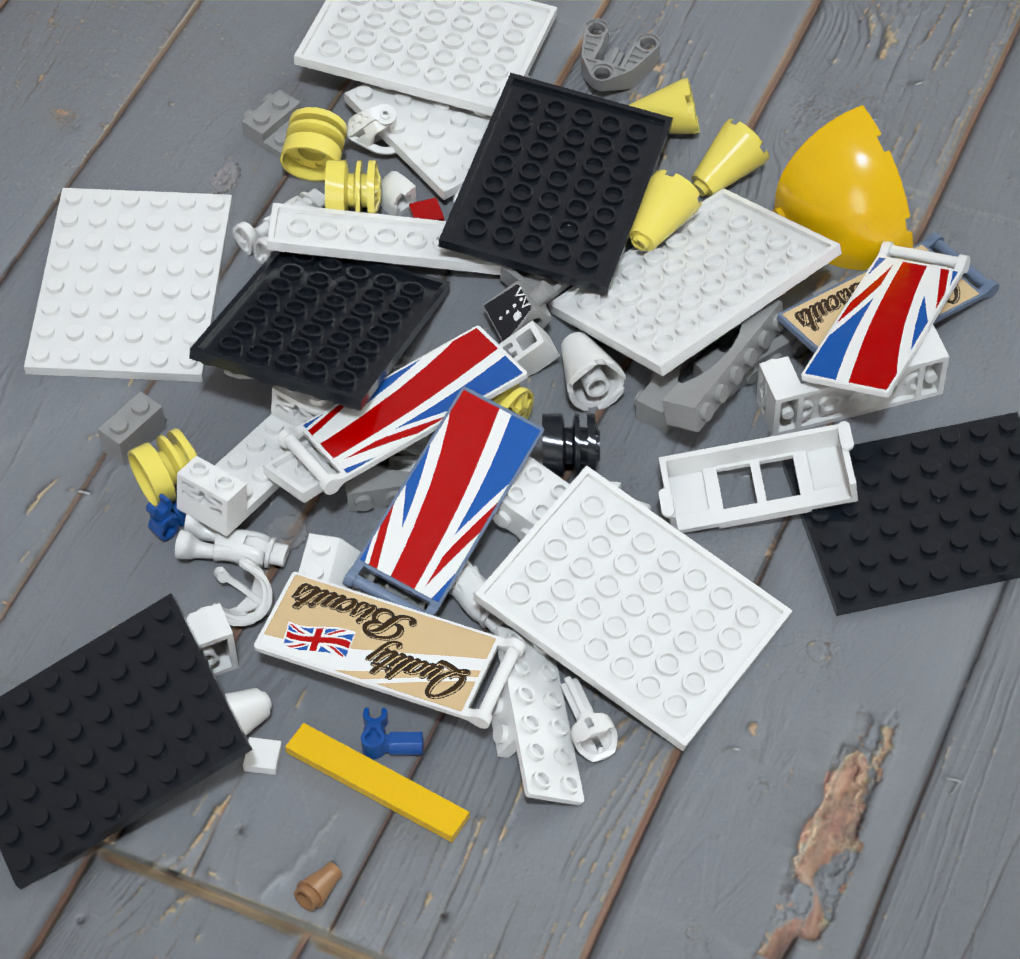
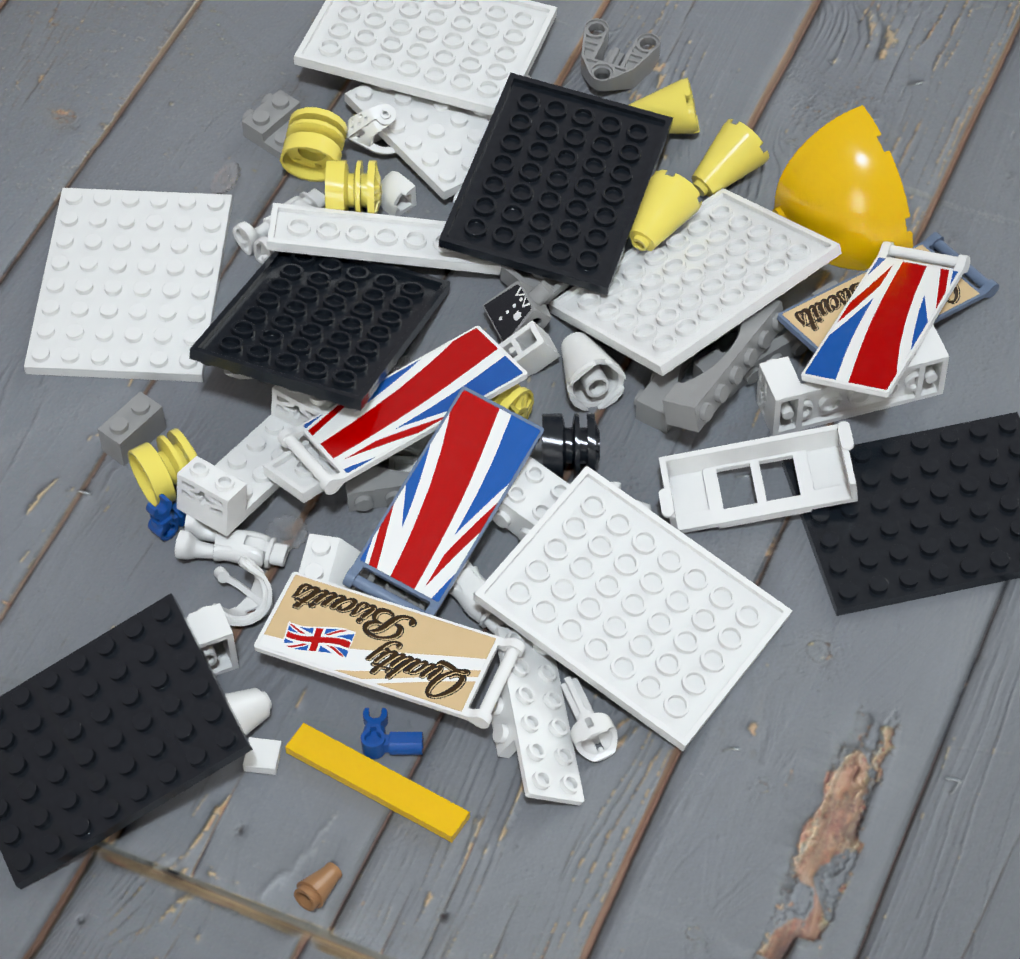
red tile [409,197,444,221] -> none

